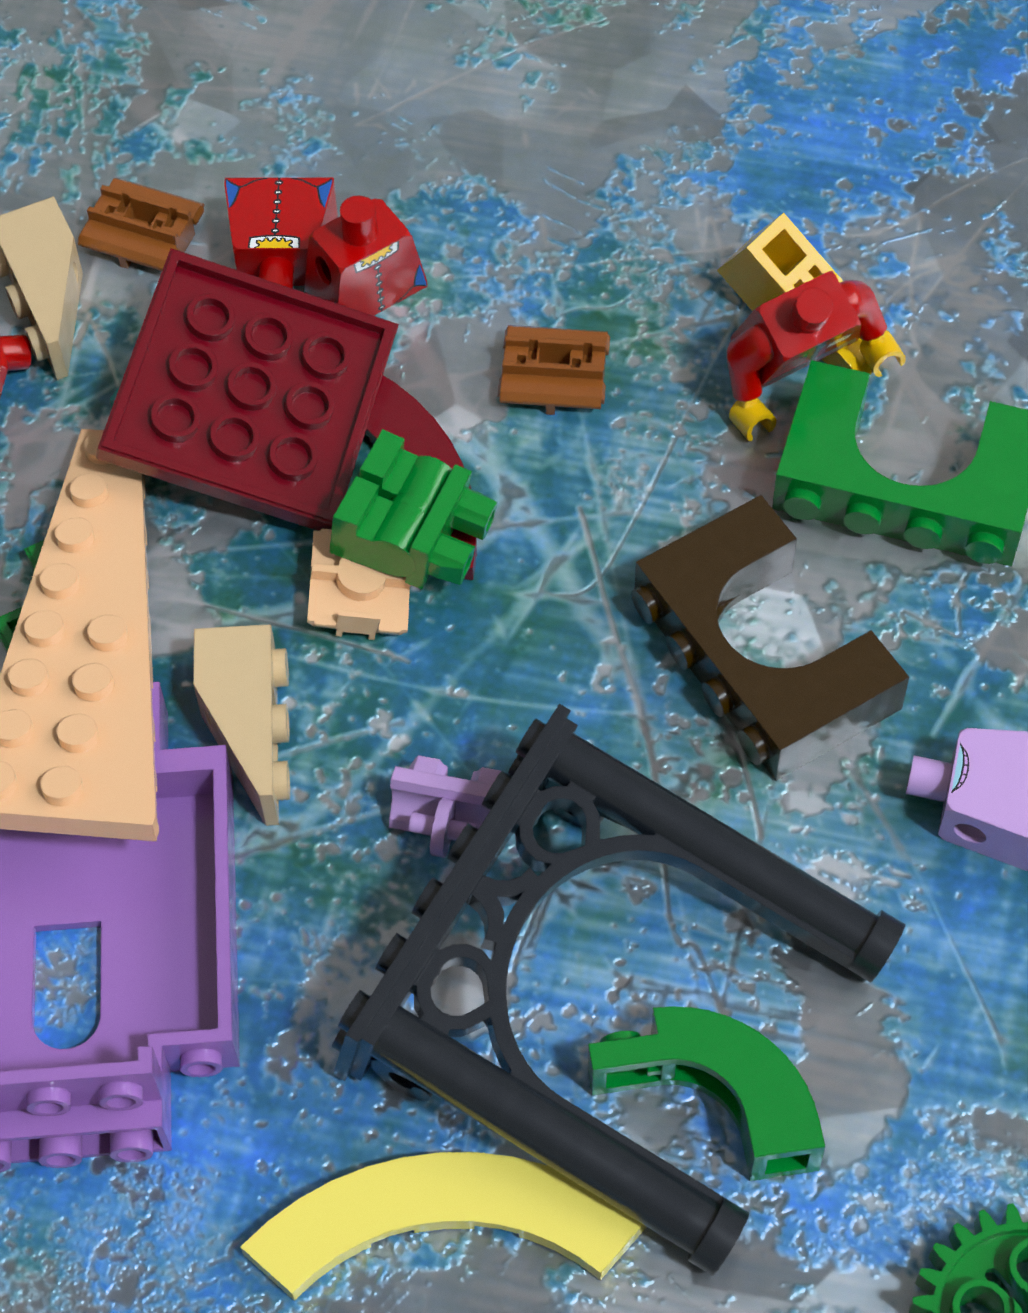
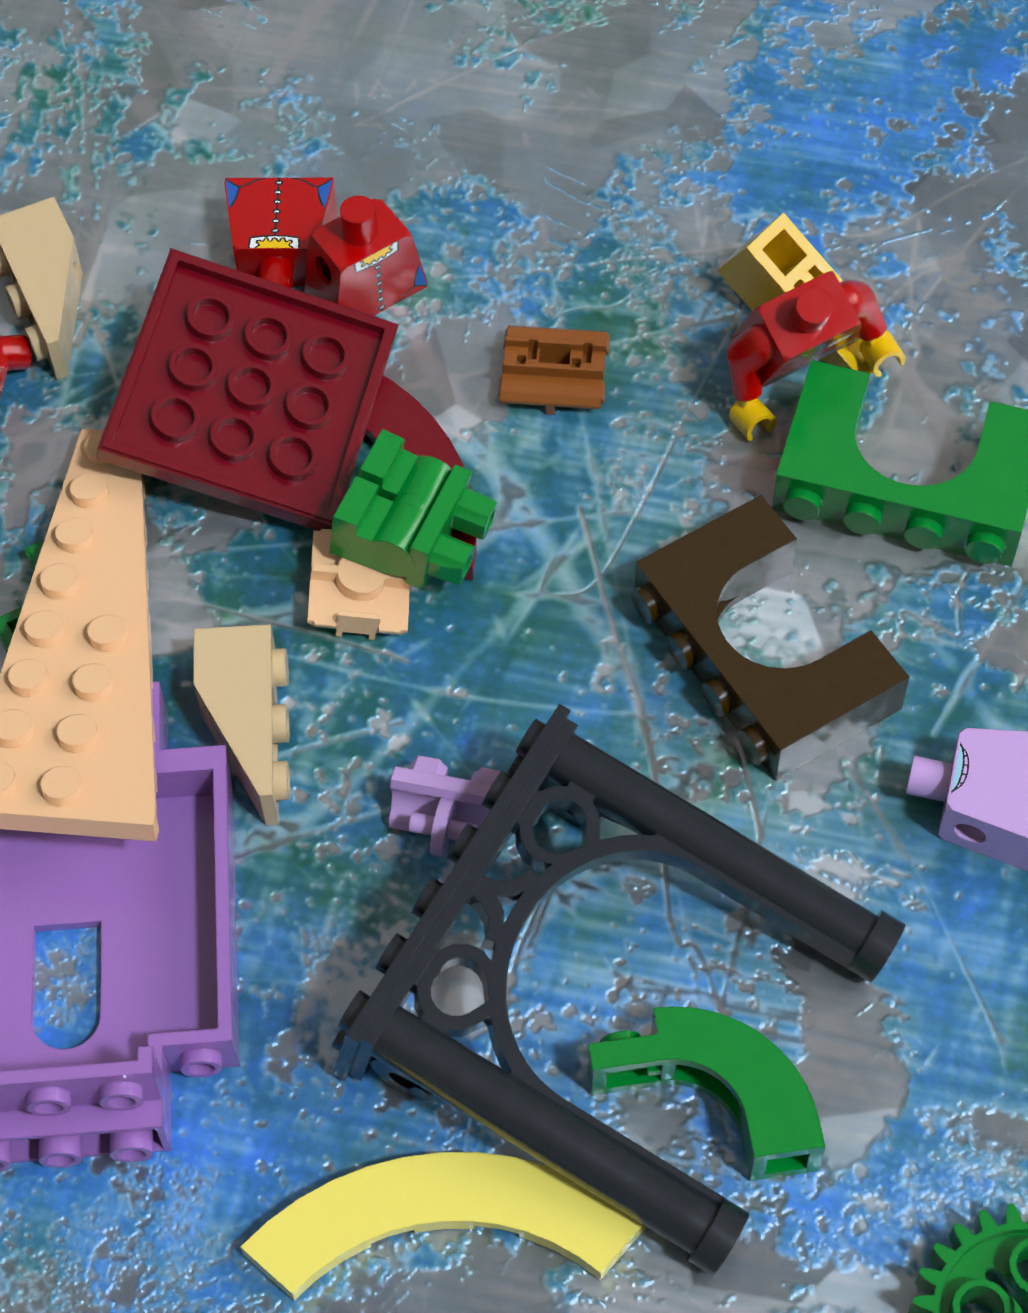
dark orange piece [78,178,205,271] -> none

